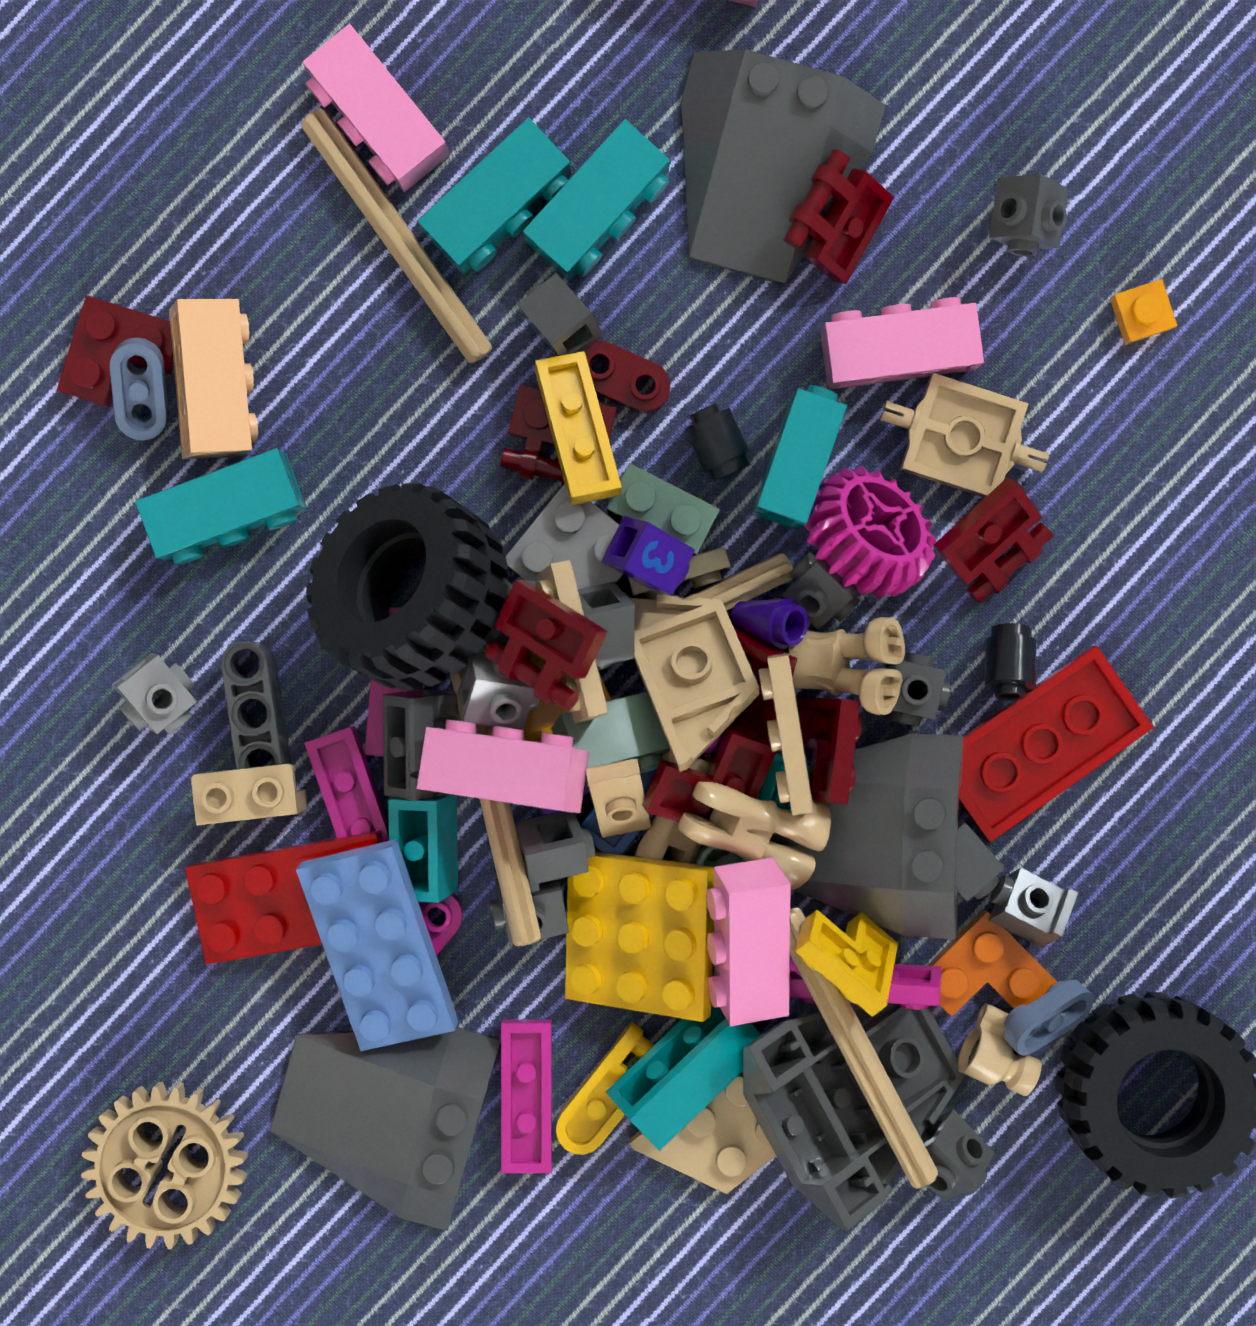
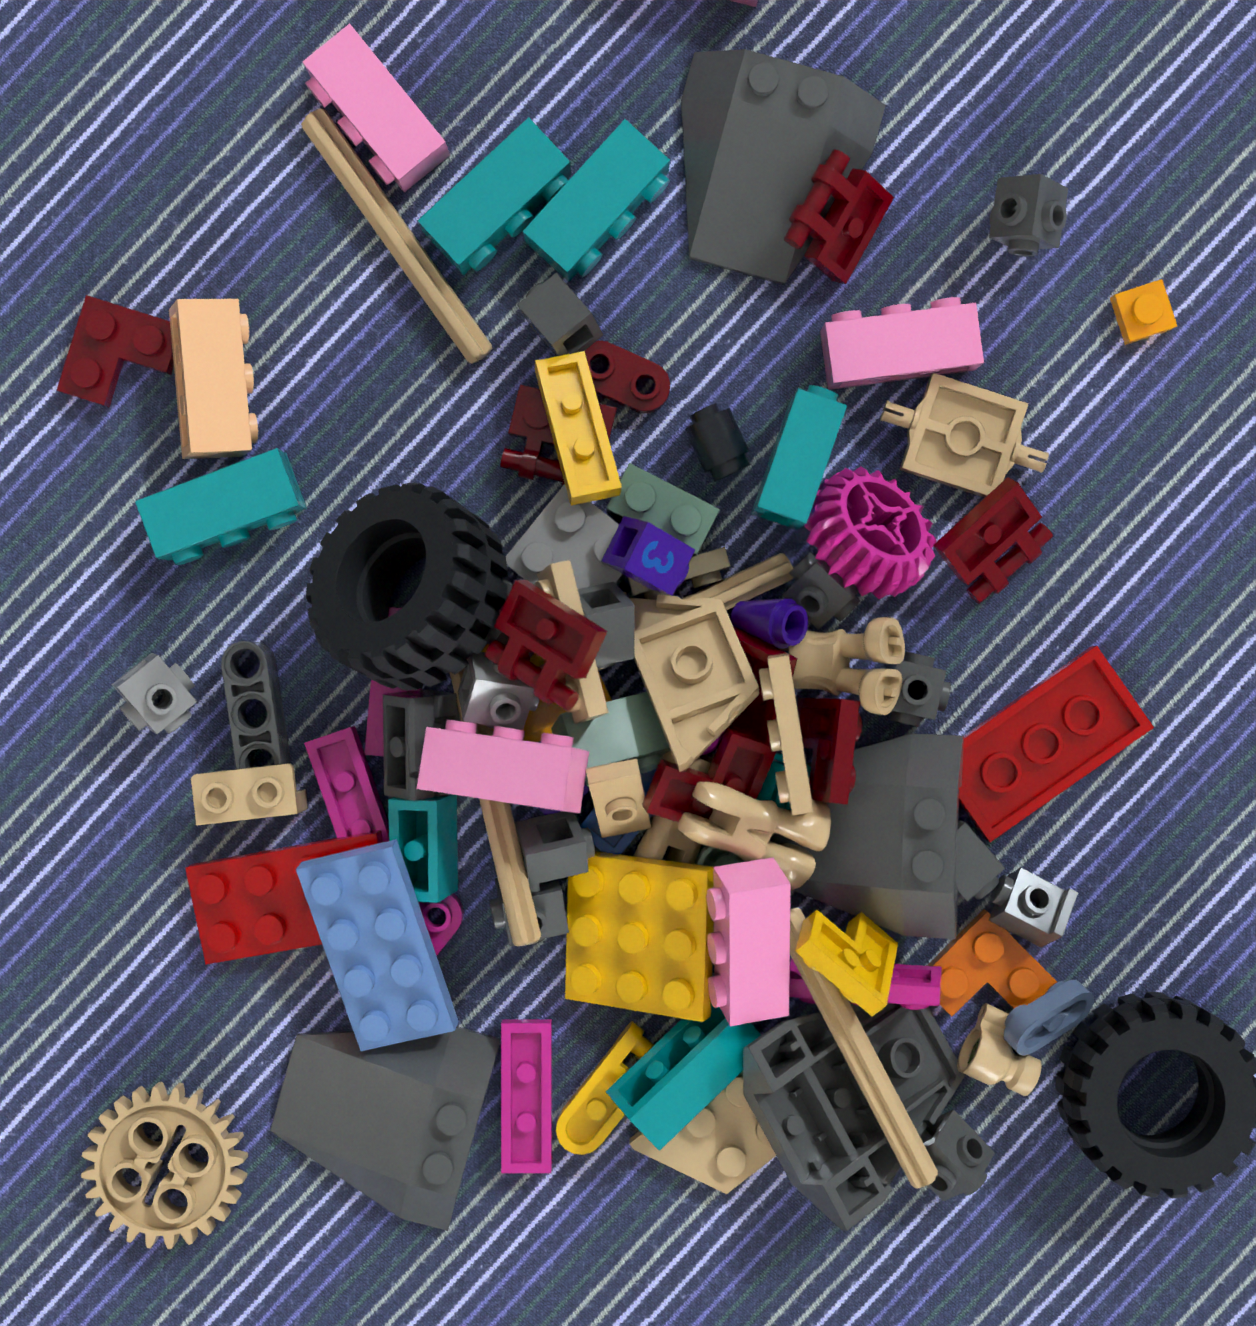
sand blue plate [110,338,169,441] -> none
black brick [985,623,1037,701] -> none

